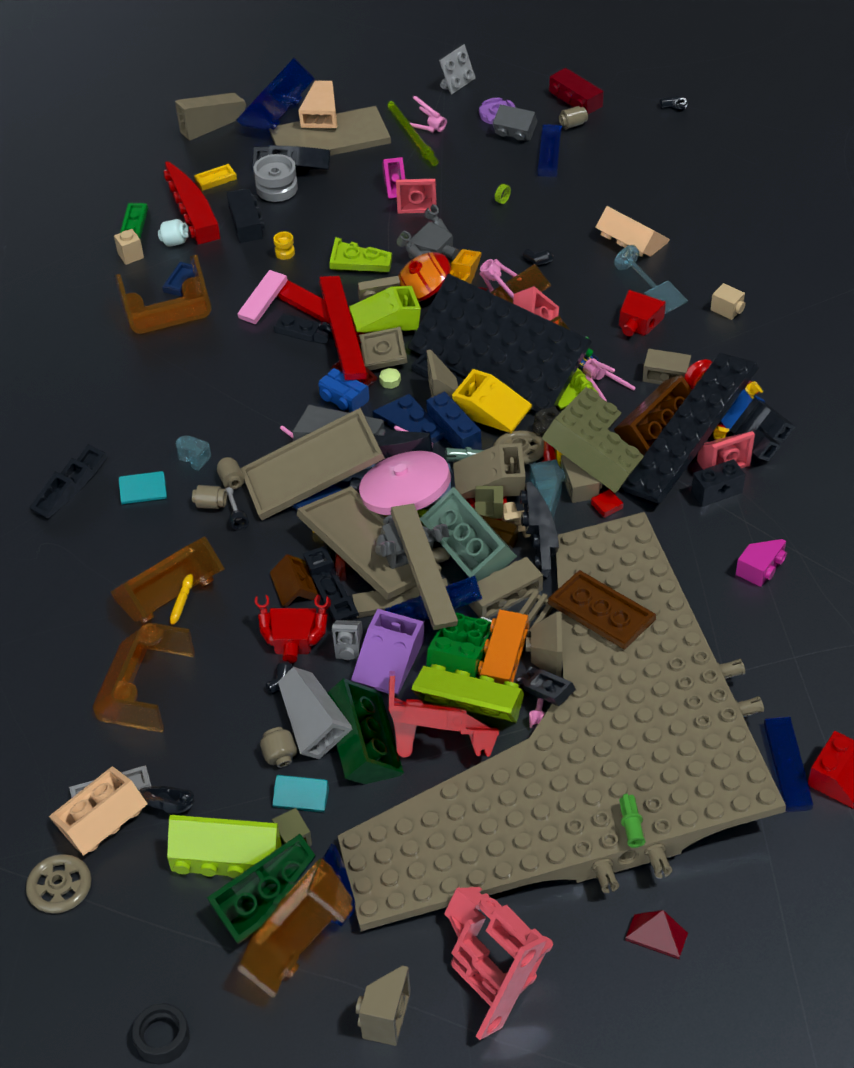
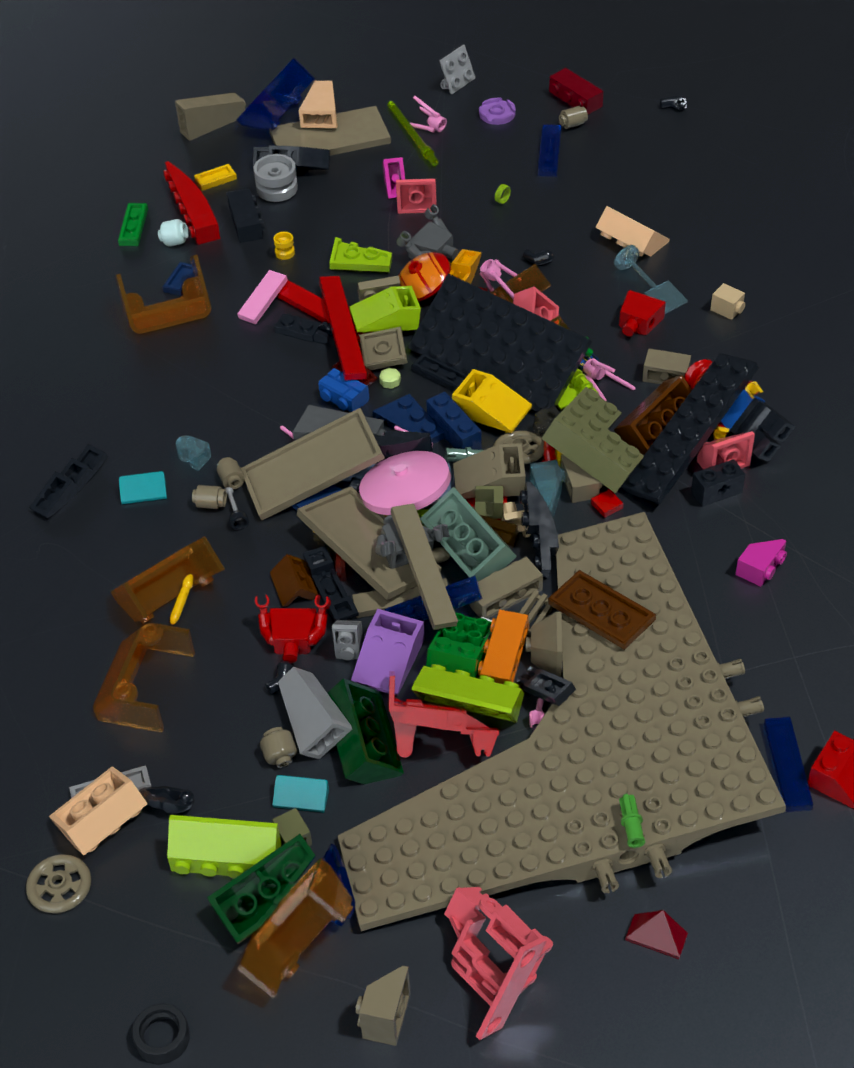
tan brick [114,229,144,265] -> none
dark tan slope [427,350,459,398] -> none
dark grey brick [493,104,537,141] -> none

